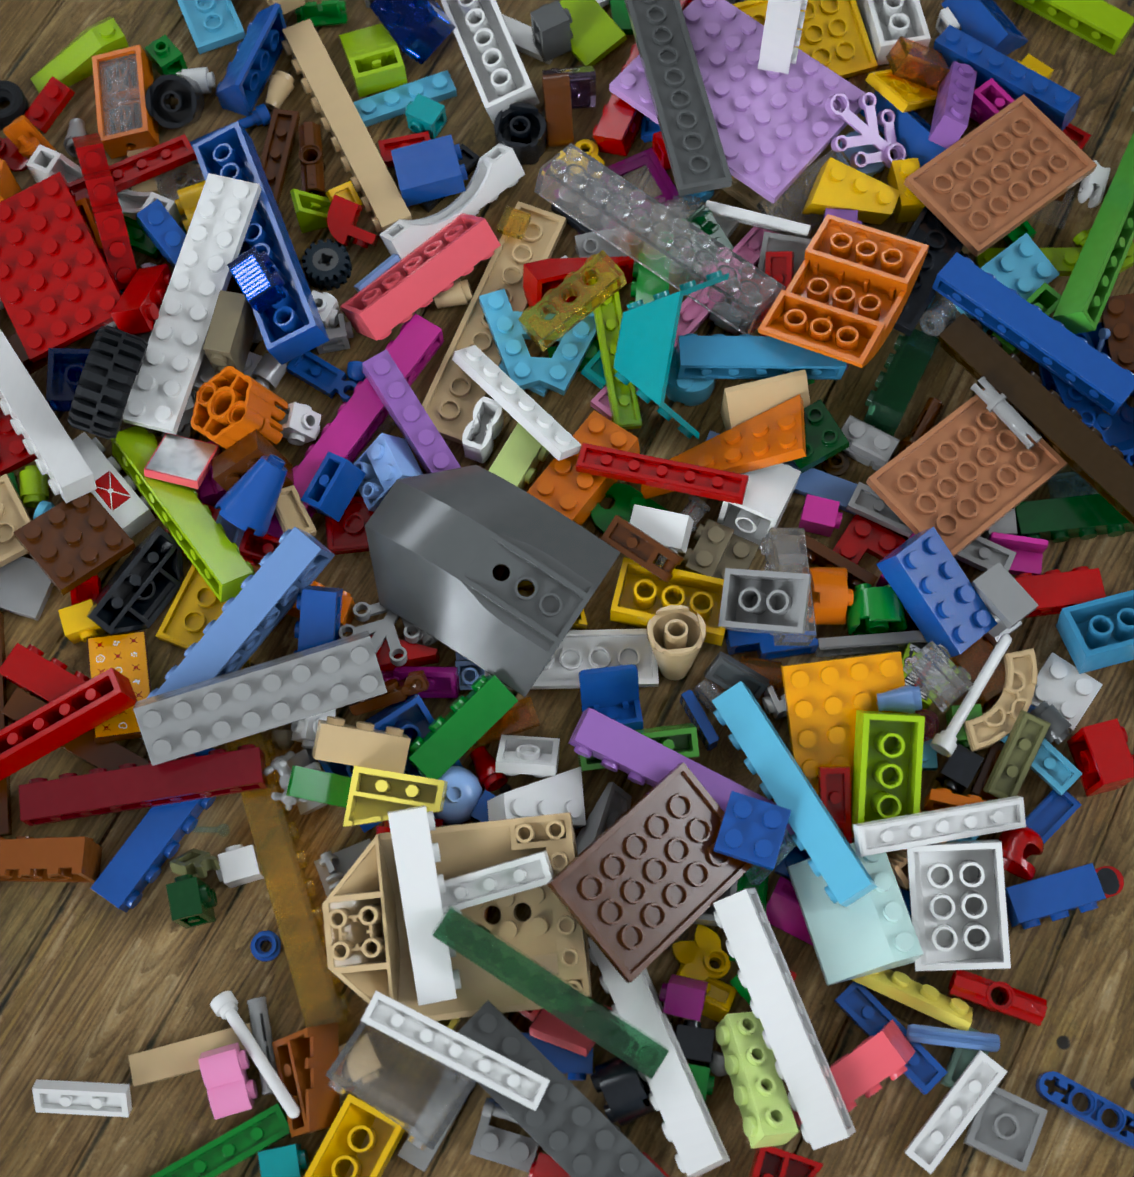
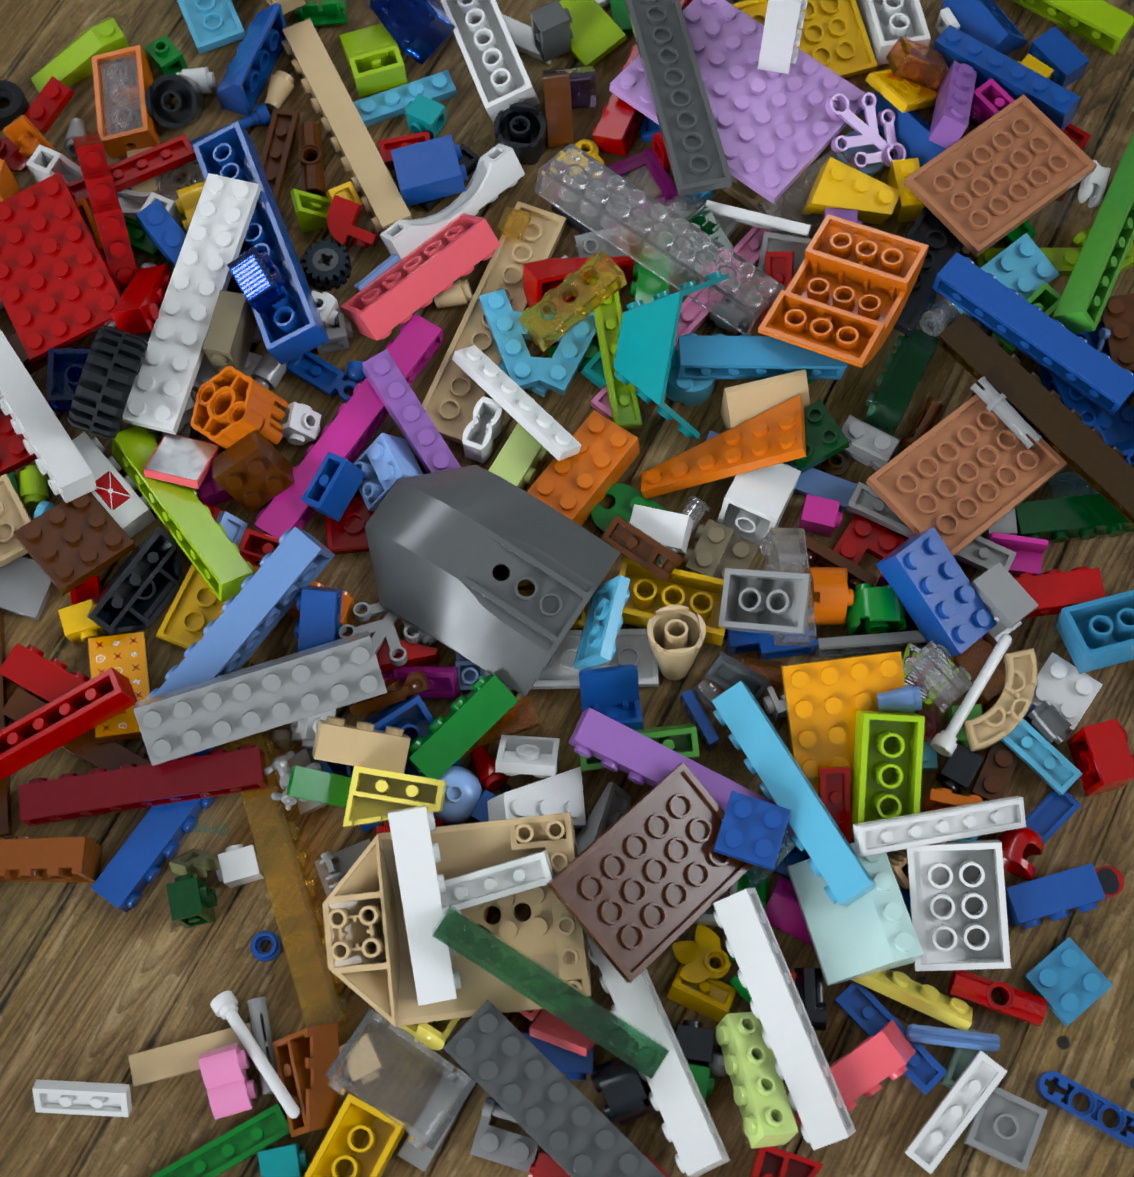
blue cone [215,454,288,537] -> none
tan tile [274,485,317,536] -> none
white plate [361,991,550,1111] -> none
red tile [576,443,749,505] -> none
magenta brick [659,974,708,1021] -> none
olive tile [983,710,1051,799] -> none
none -> medium azure plate [573,575,630,671]
none -> black piece [794,967,827,1031]
none -> dark azure plate [1022,937,1113,1026]
none -> blue brick [1027,26,1089,88]

